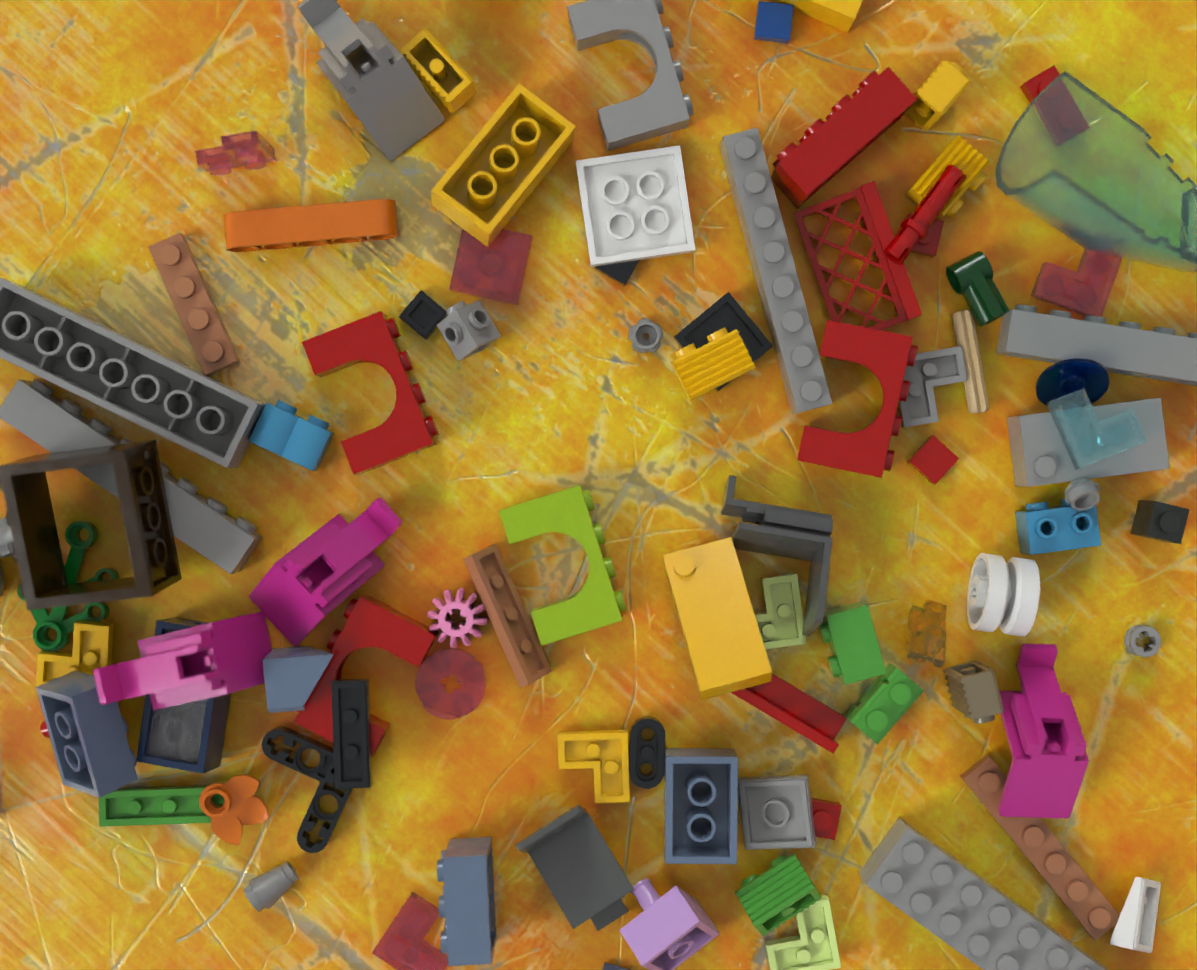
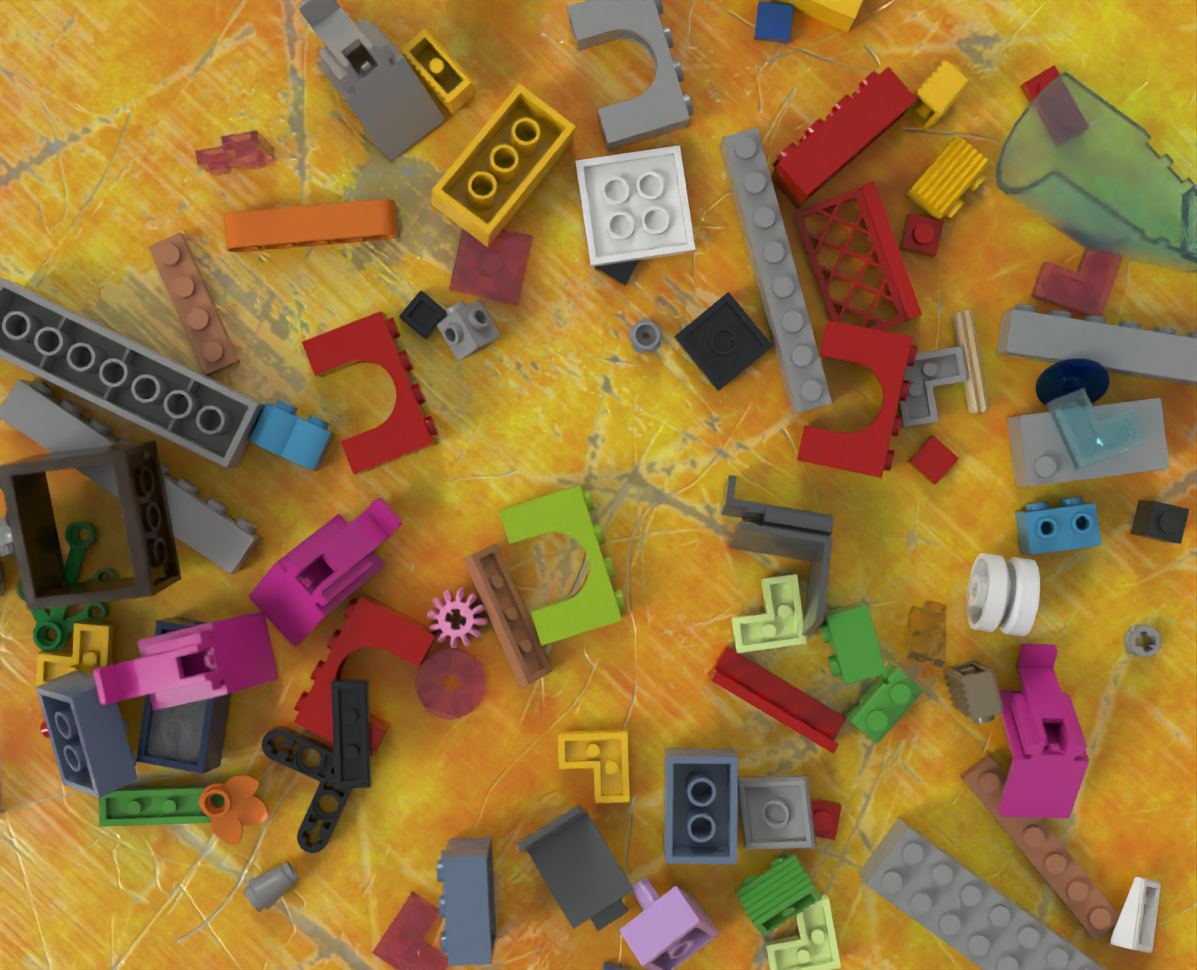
sand blue slope [263,646,334,713] -> none
black plate [629,716,665,789] -> none
yellow brick [663,537,772,700] -> none
yellow brick [671,327,756,401] -> none
red pin [883,165,967,265] -> none
dark green piece [946,251,1010,327] -> none
light grey plate [1064,478,1100,511] -> none

